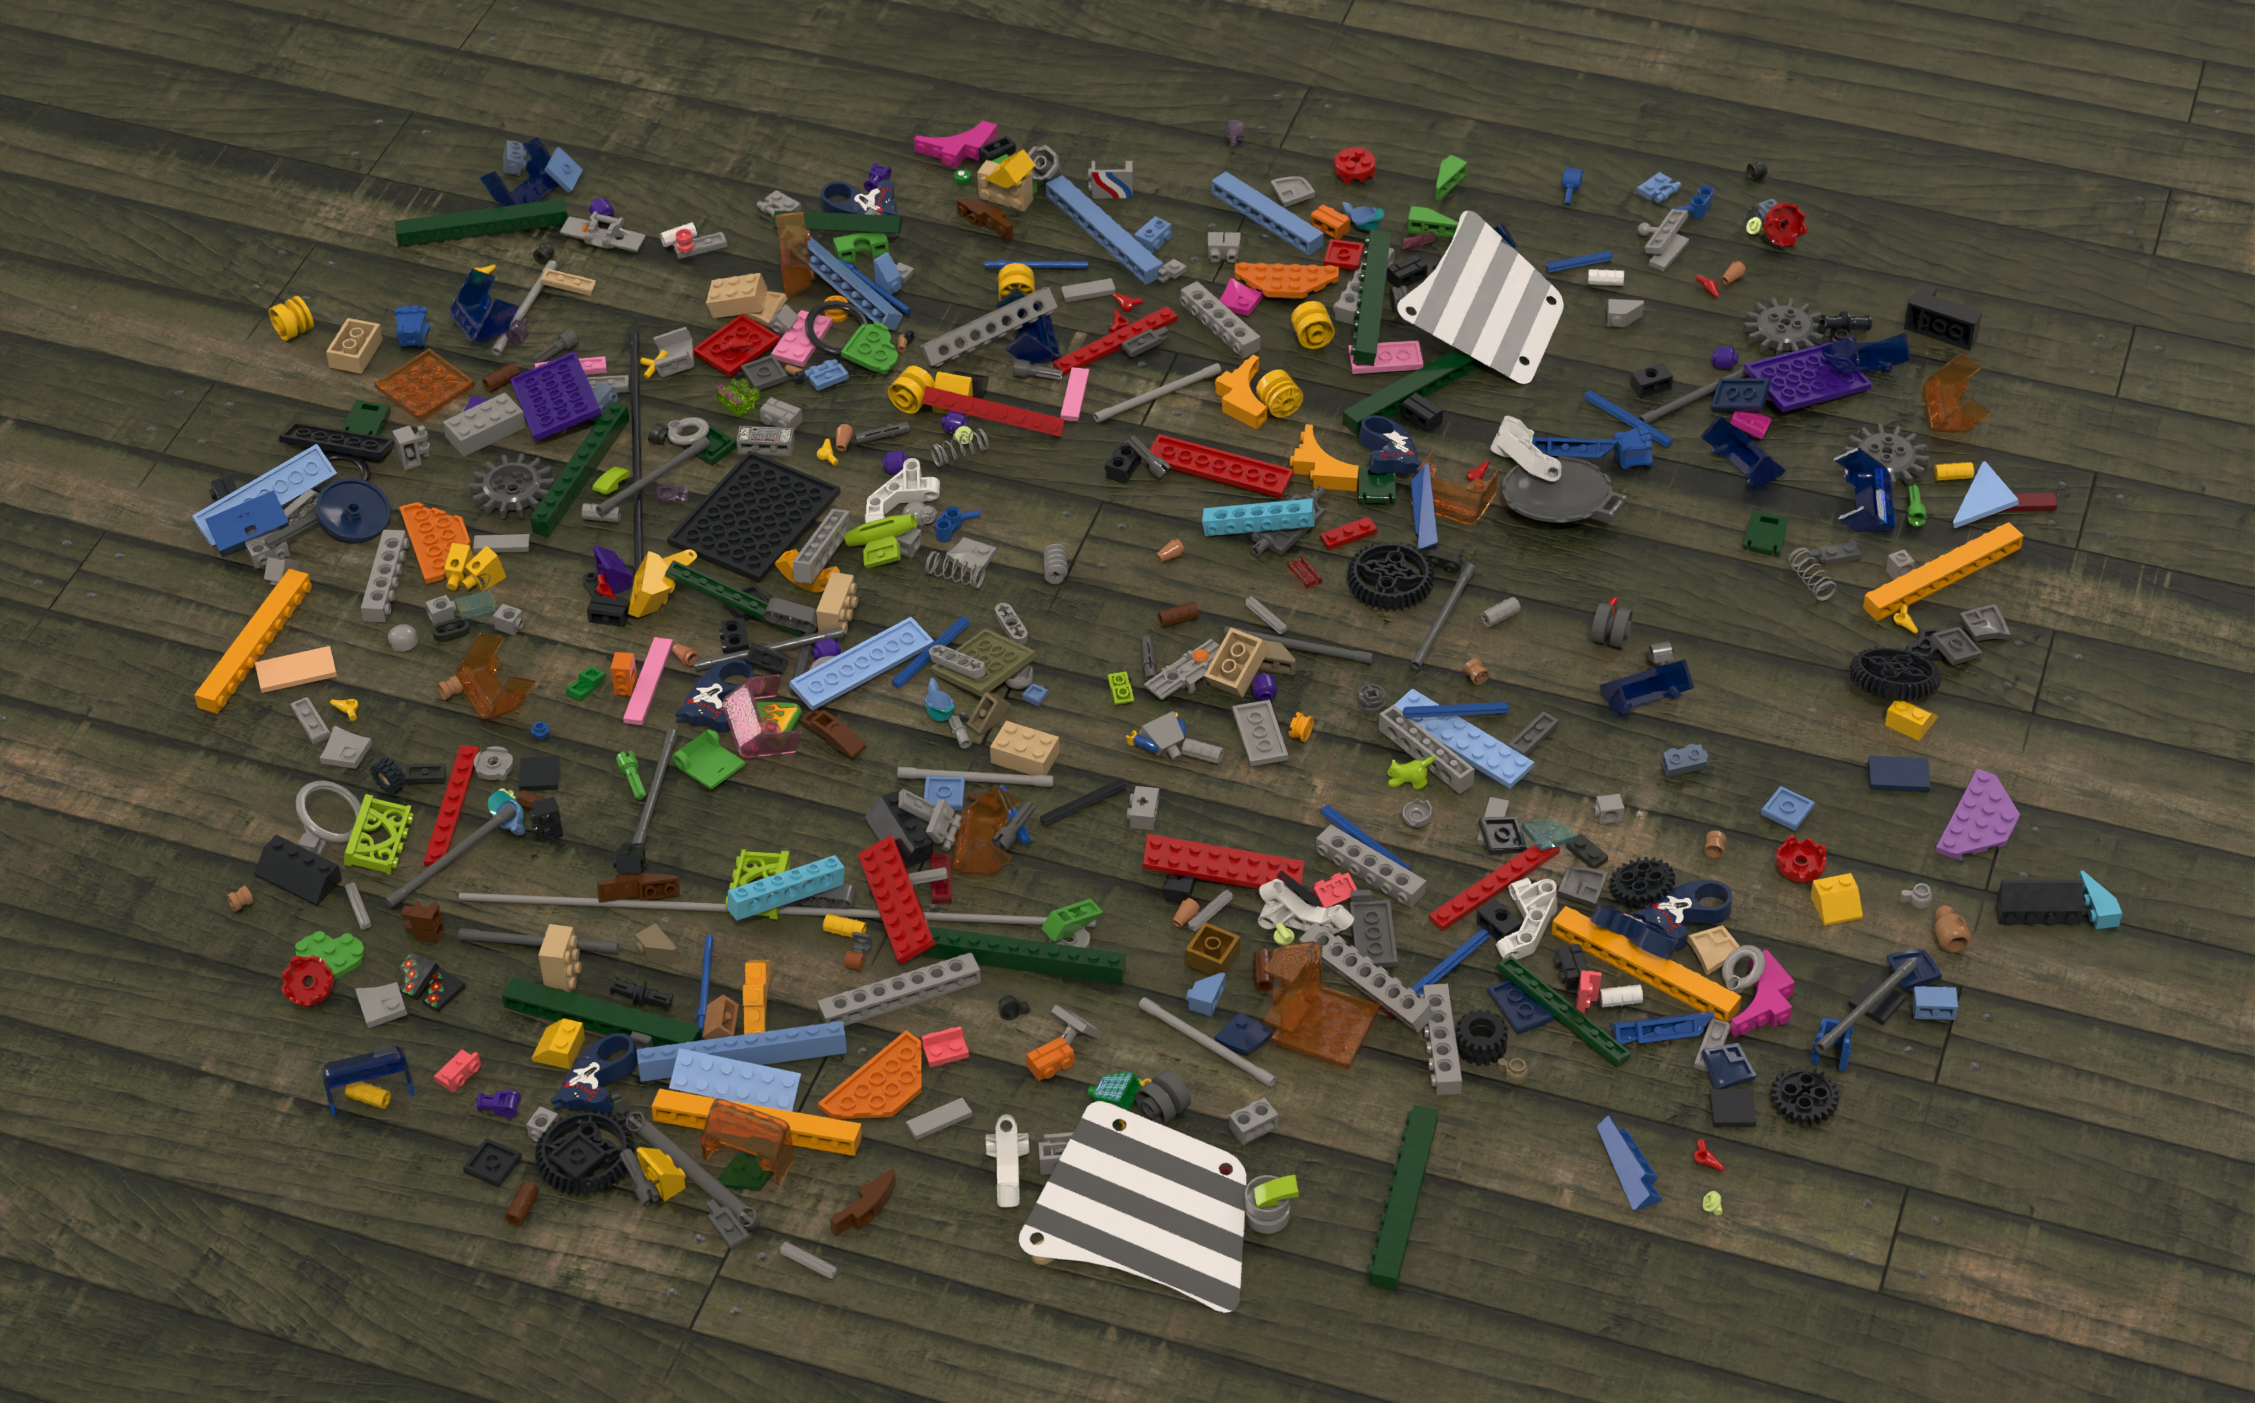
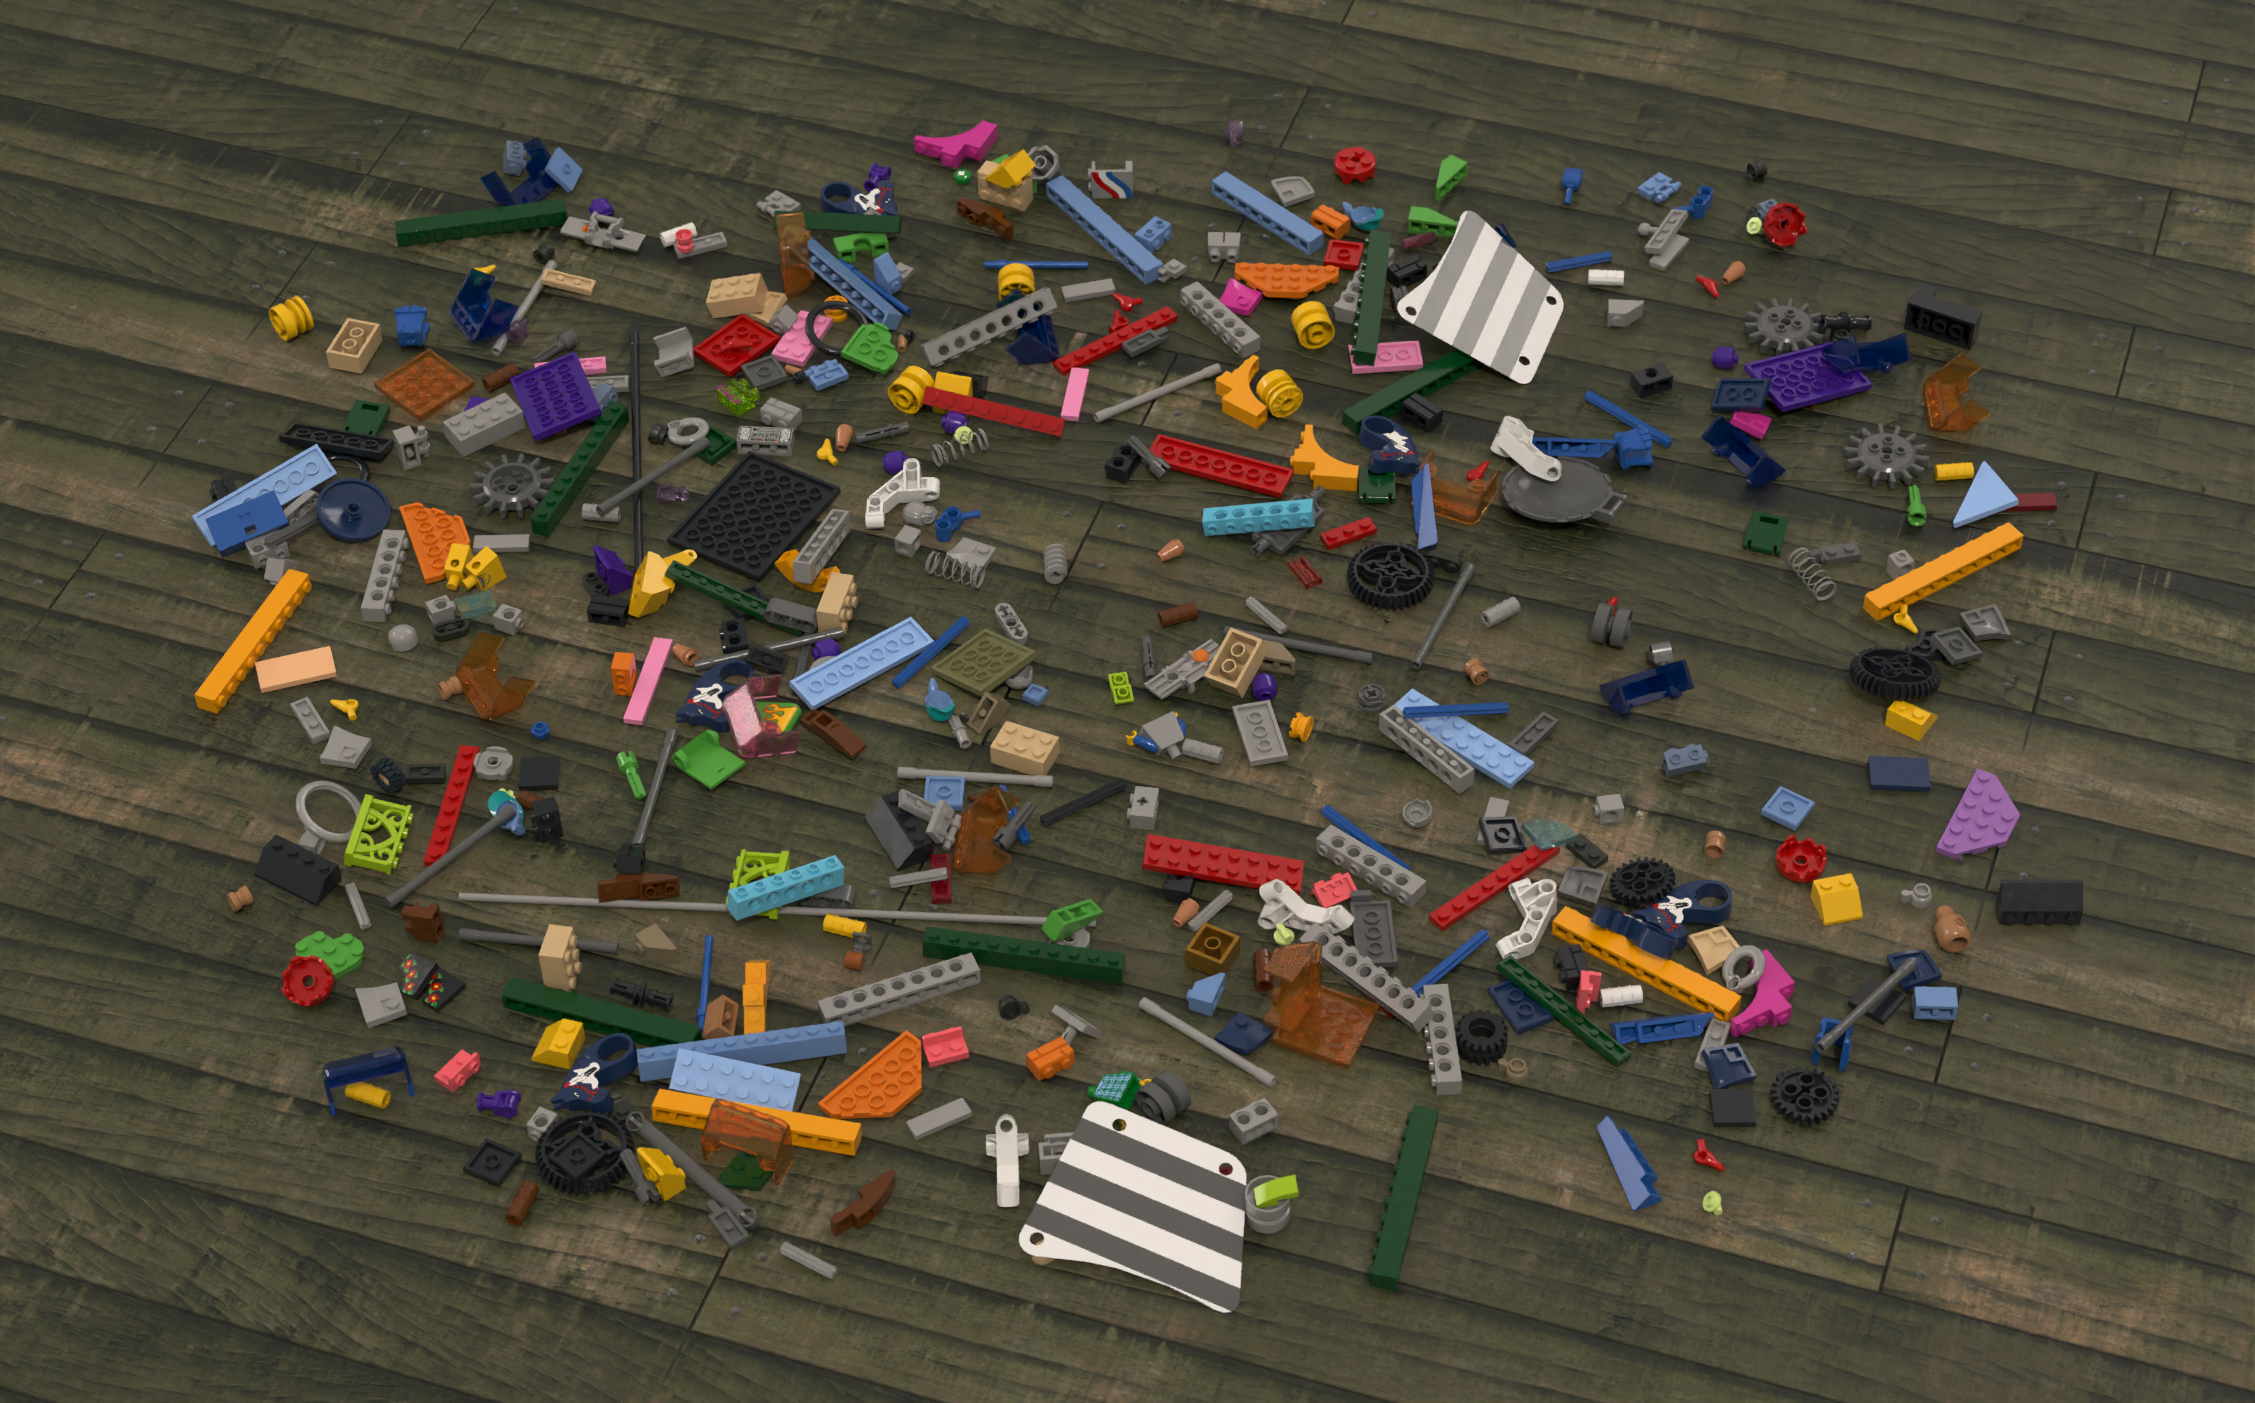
green slope [566,666,606,701] -> none
lime slope [592,467,629,495] -> none
red animal [596,574,616,598] -> none
dark grey tile [630,1032,653,1049] -> none
yellow piece [640,350,668,379] -> none
lime plate [844,514,917,569] -> none
red plate [858,834,936,964] -> none
light grey beam [929,645,986,679] -> none
black brick [979,135,1016,165] -> none
dark grey piece [1013,359,1063,381] -> none
black tile [1277,870,1320,907] -> none
lime animal [1387,755,1436,790] -> none
black brick [1476,899,1523,941] -> none
dark grey piece [1639,367,1749,424] -> none
clear blue windscreen [1834,447,1895,532] -> none
medium azure slope [2077,871,2122,929] -> none

